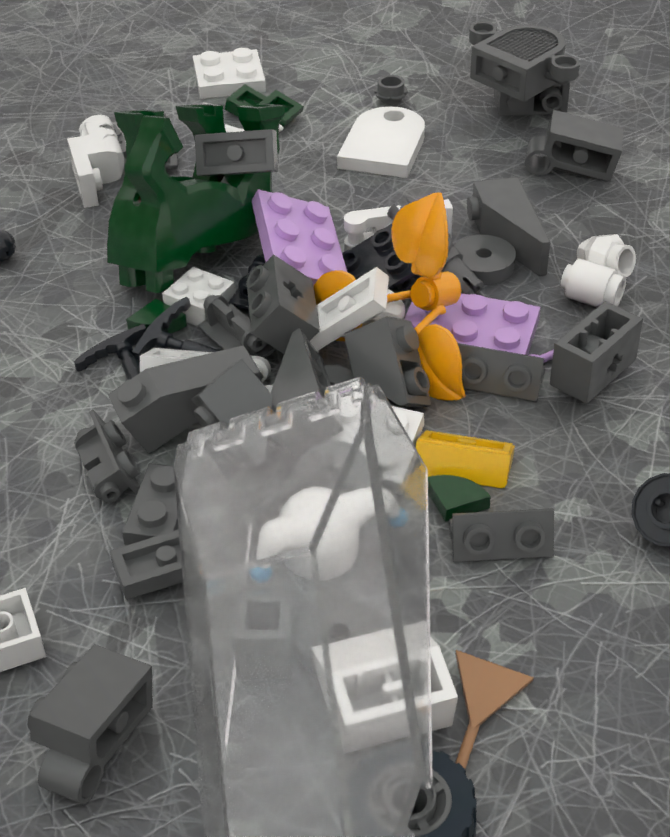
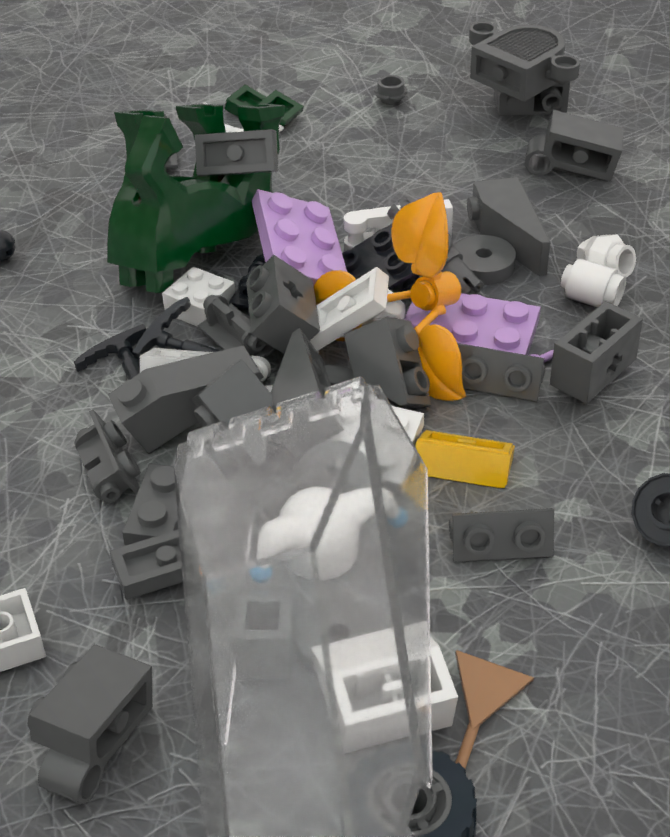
white plate [67,115,127,208] -> none
dark green tile [126,299,187,333] -> none
white plate [193,48,266,99] -> none
white tile [337,107,425,178] -> none
dark green tile [426,475,491,522] -> none

